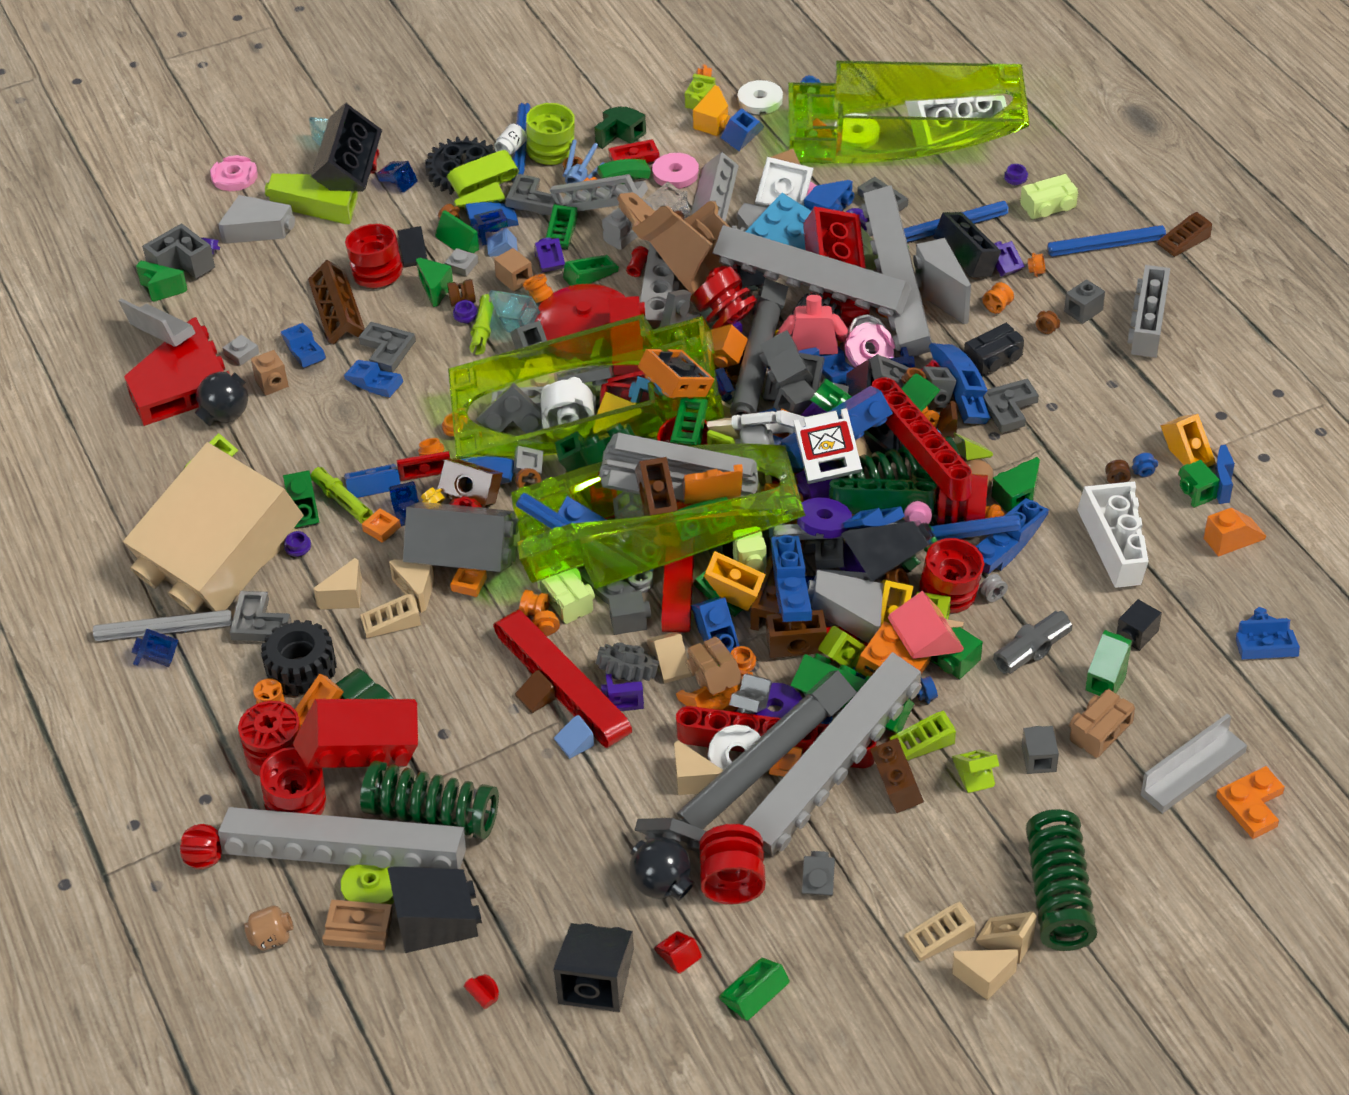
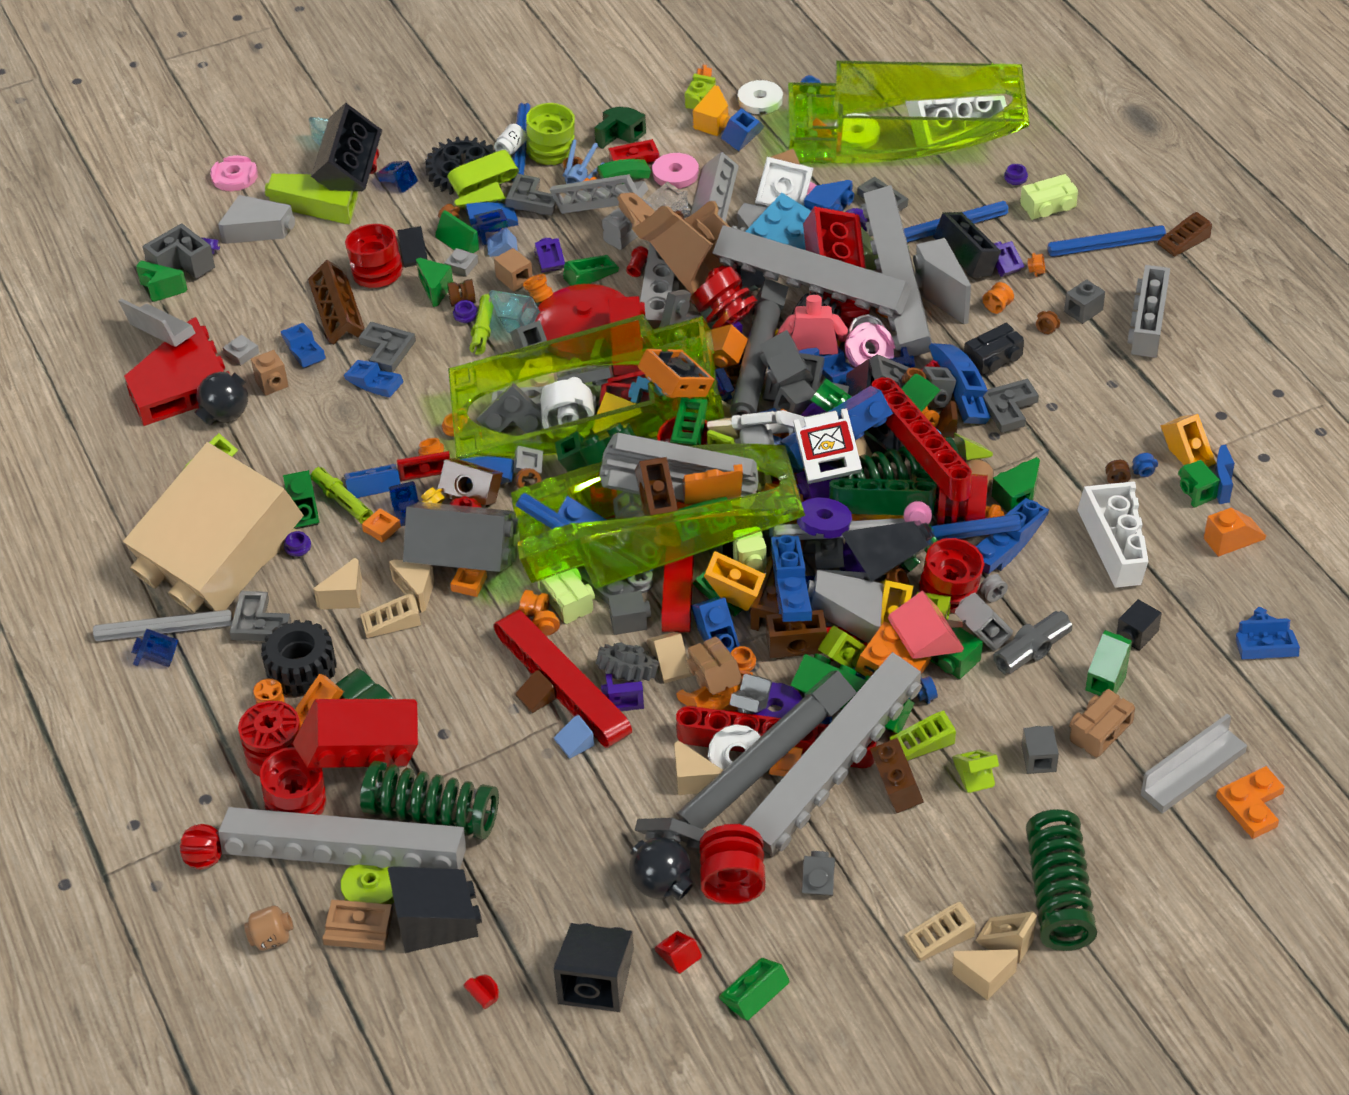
green slope [546,205,578,249] -> none
blue slope [843,506,905,529] -> none
none -> light grey brick [955,593,1013,651]

